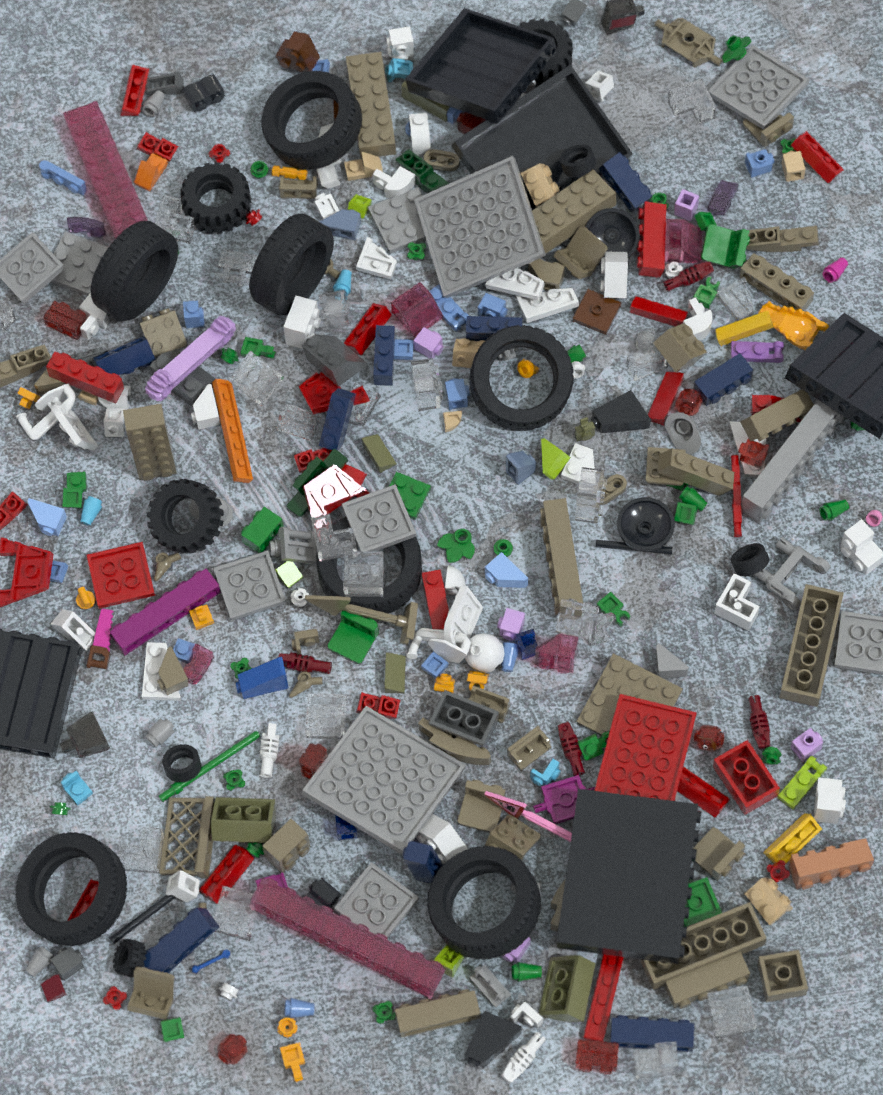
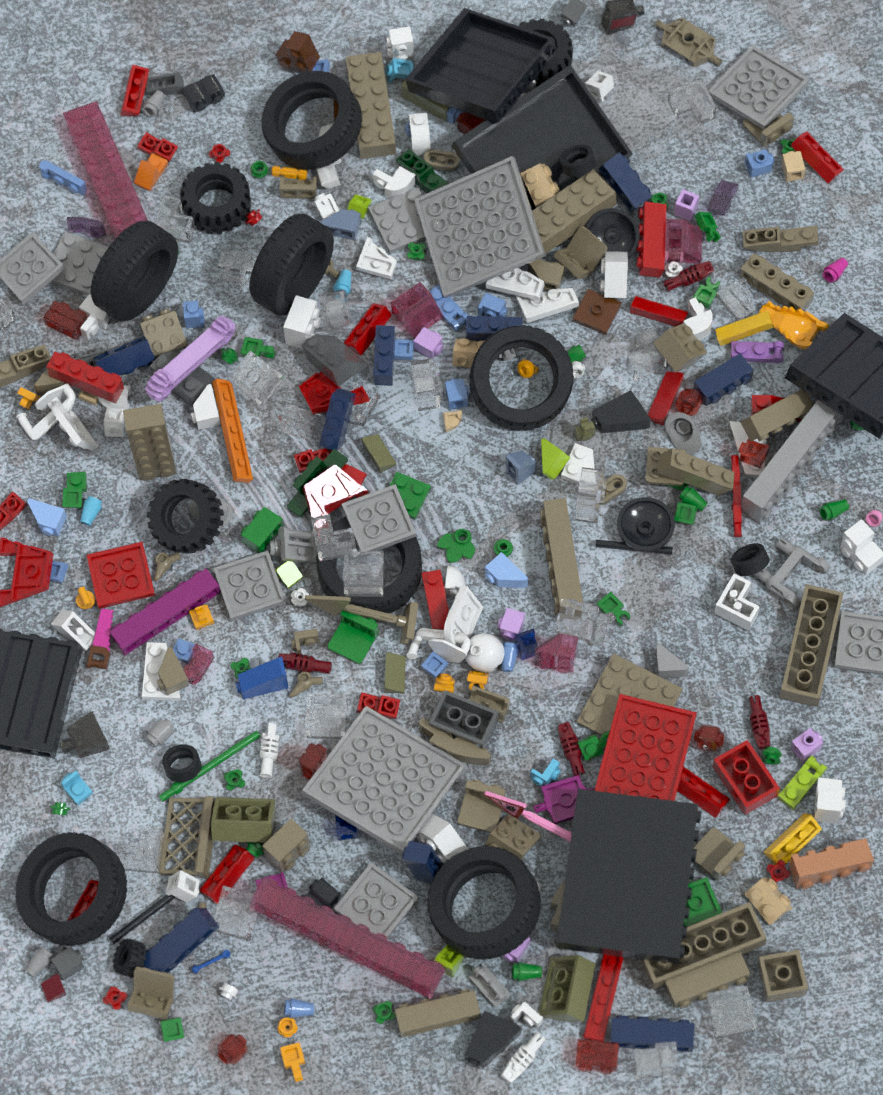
tan slope [344,152,383,181] -> none
dark tan hinge [507,726,552,771] -> none
green bracket [701,224,750,269] -> none
green plate [722,35,752,64] -> none

